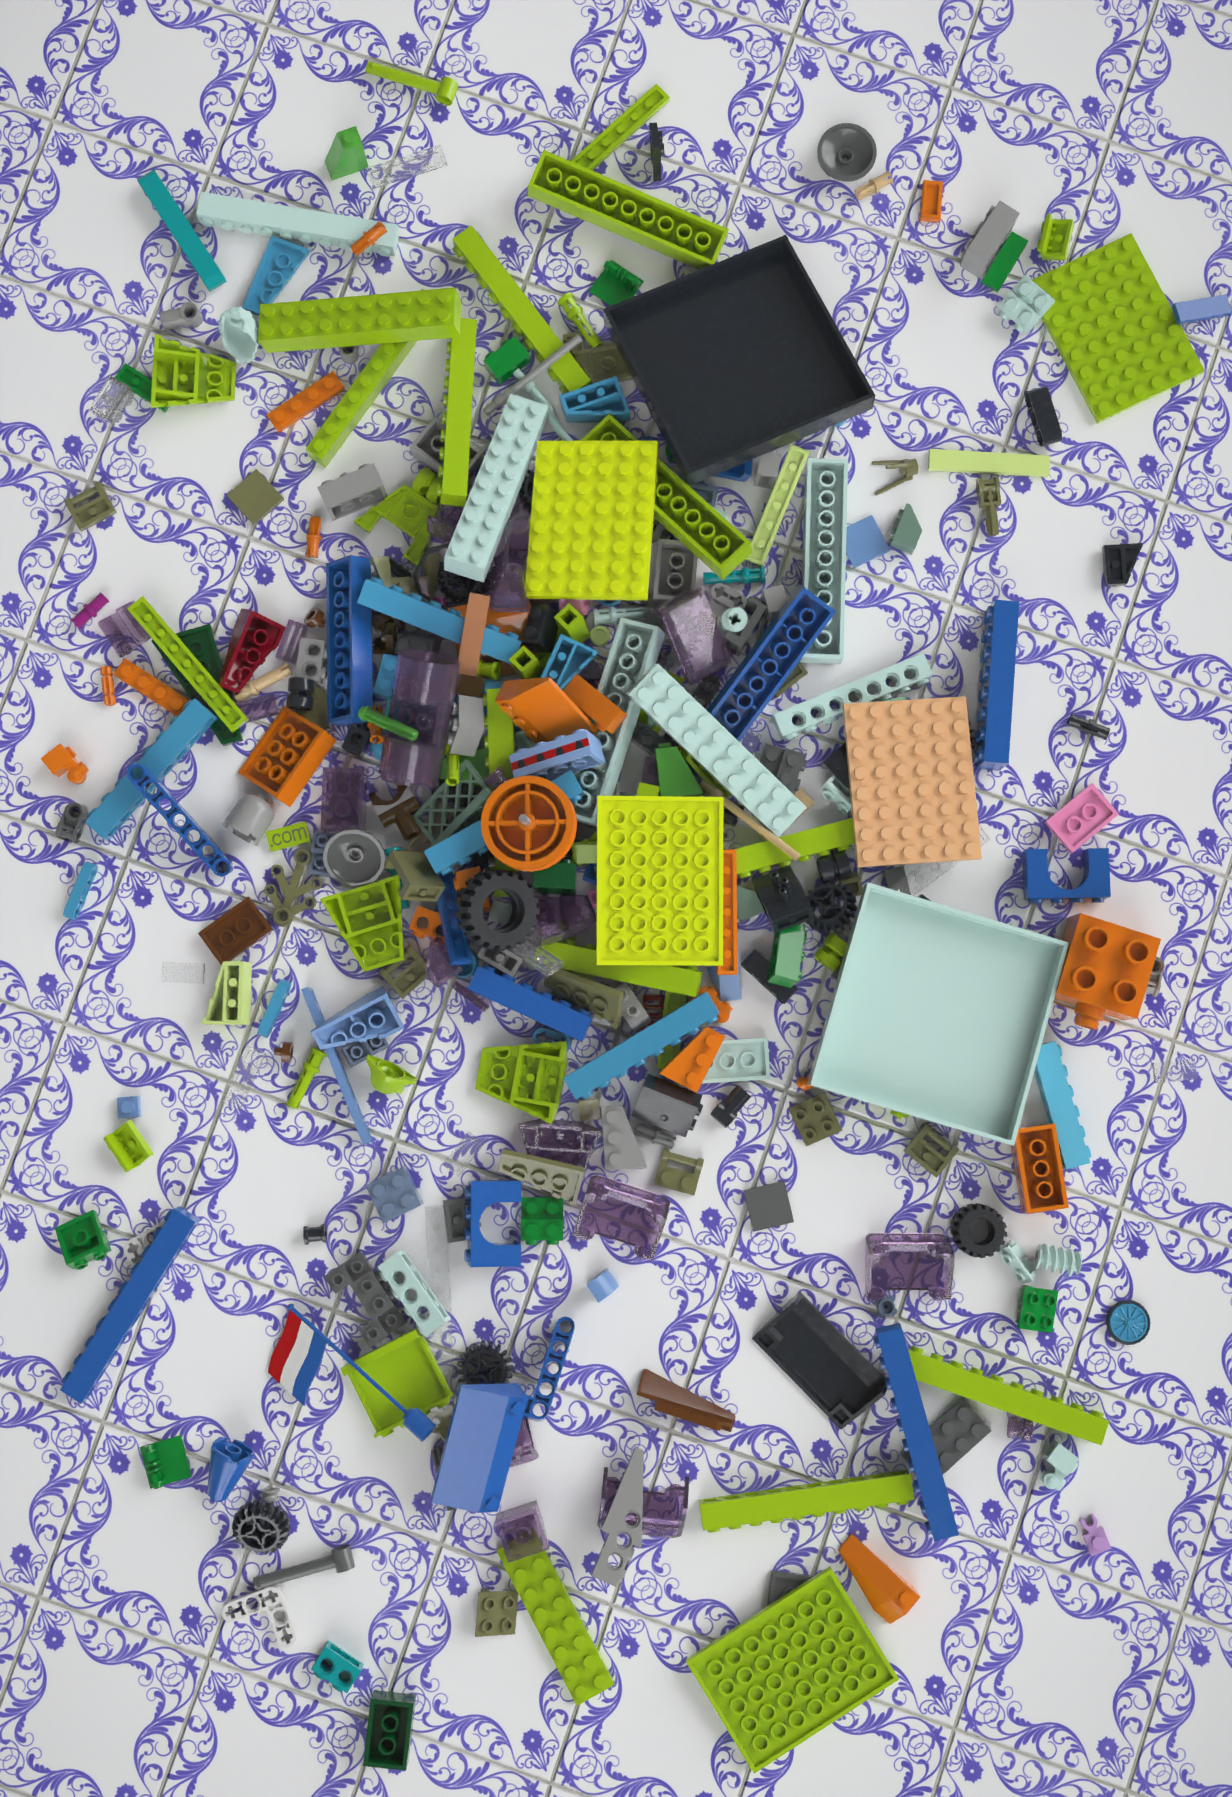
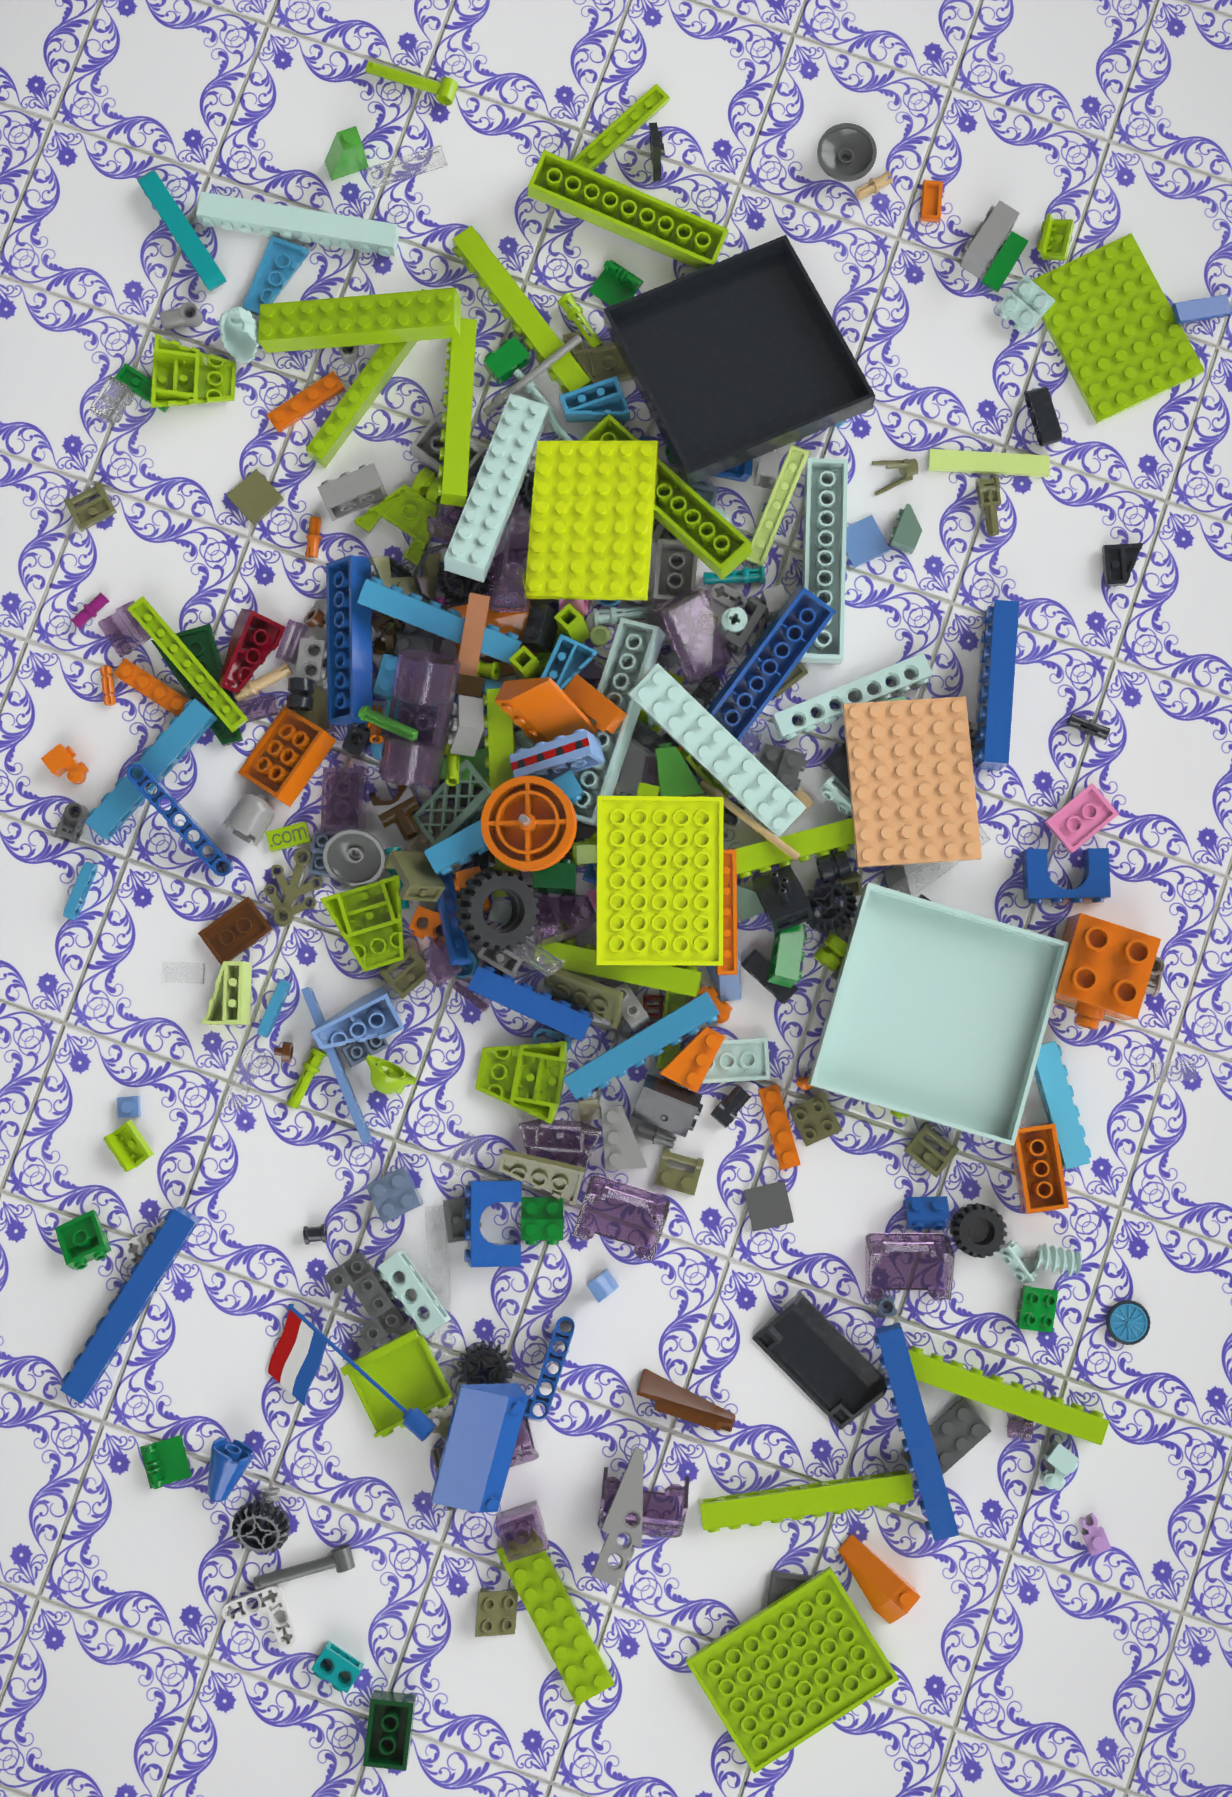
orange axle [351,221,388,256] -> none
clear purple wheel [484,767,510,790] -> none
none -> orange plate [758,1084,801,1170]
none -> blue bracket [904,1196,950,1231]

